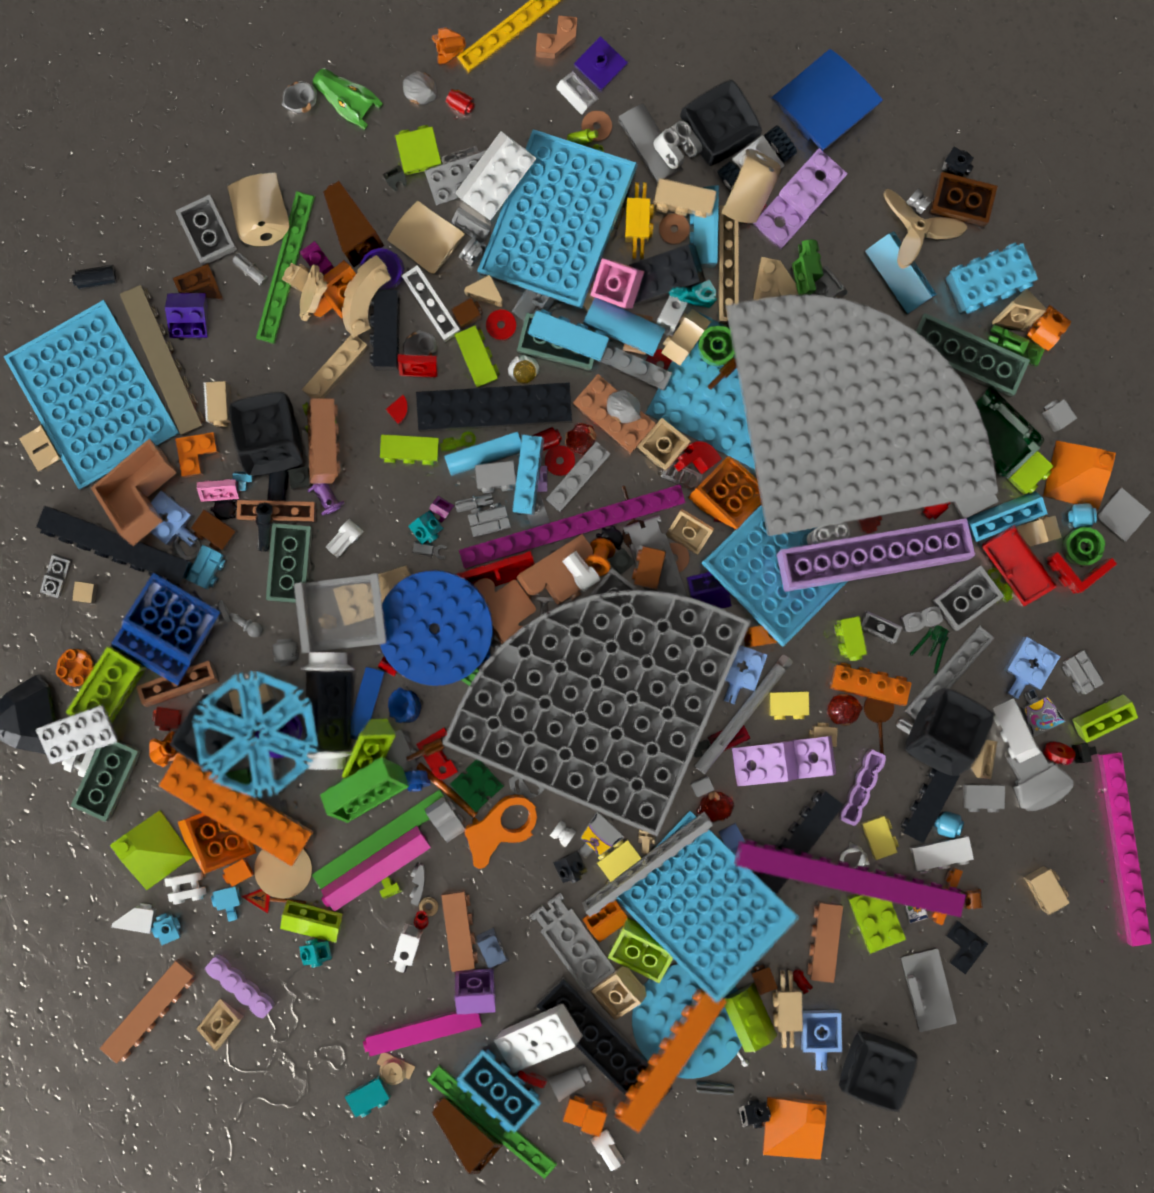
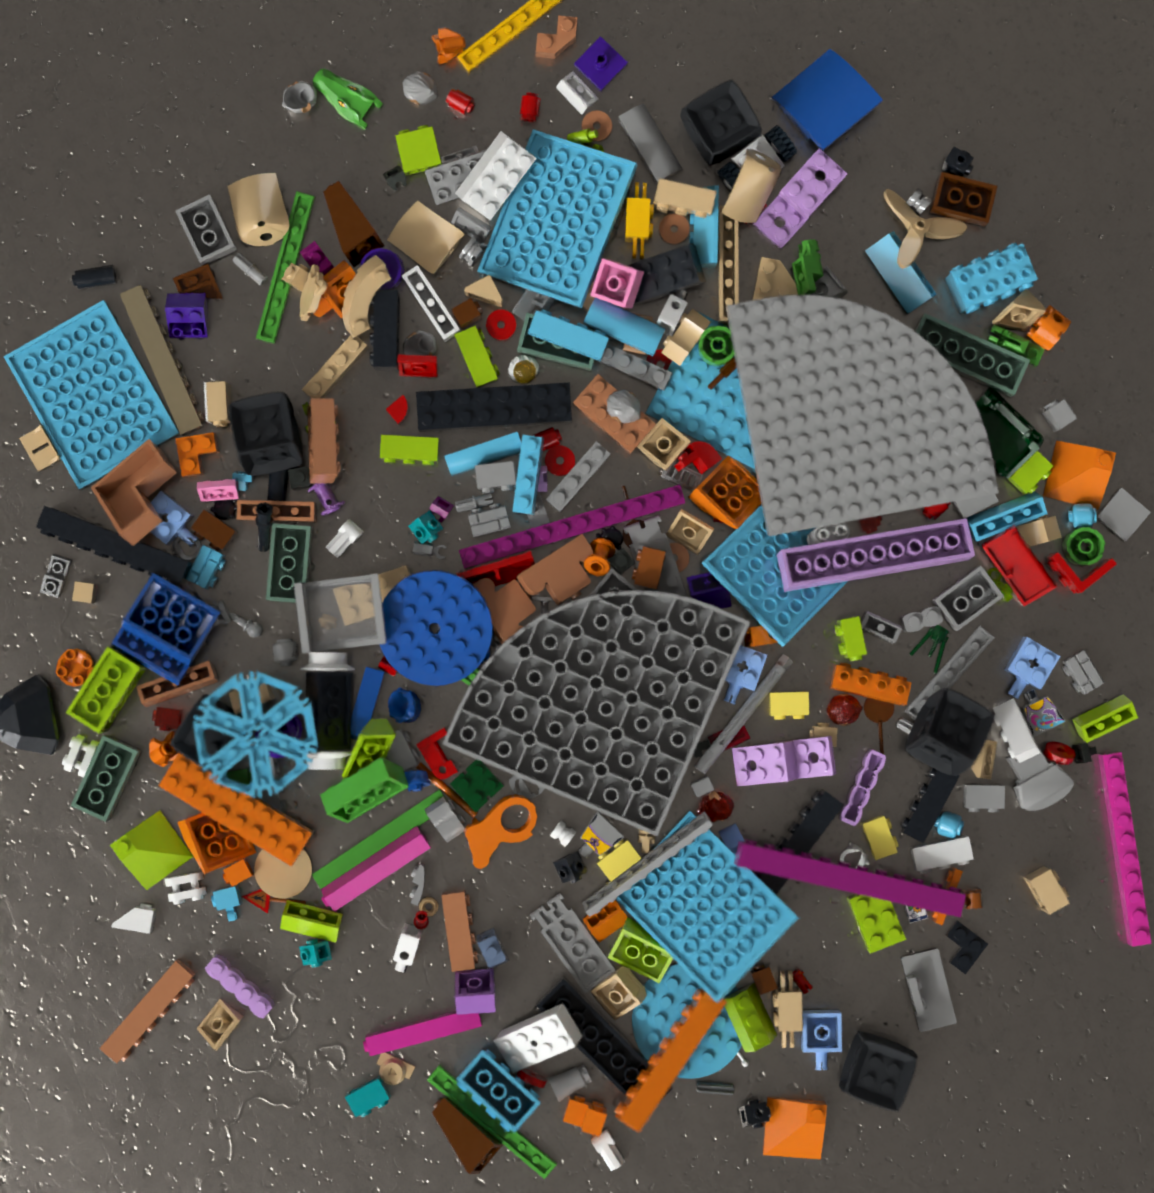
bracket [36,705,118,764] -> none
medium azure brick [151,913,181,945] -> none
lime tile [379,877,402,899] -> none
reddish brown axle [406,738,445,762] -> none
clear neon green plate [439,431,476,453] -> none
white piece [562,551,600,592] -> none
clear red hair [565,423,597,455] -> none
white piece [653,121,702,169] -> none
teal piece [669,280,717,308] -> none
nougat brick [807,901,843,983] -> none
none -> red brick [520,92,541,122]

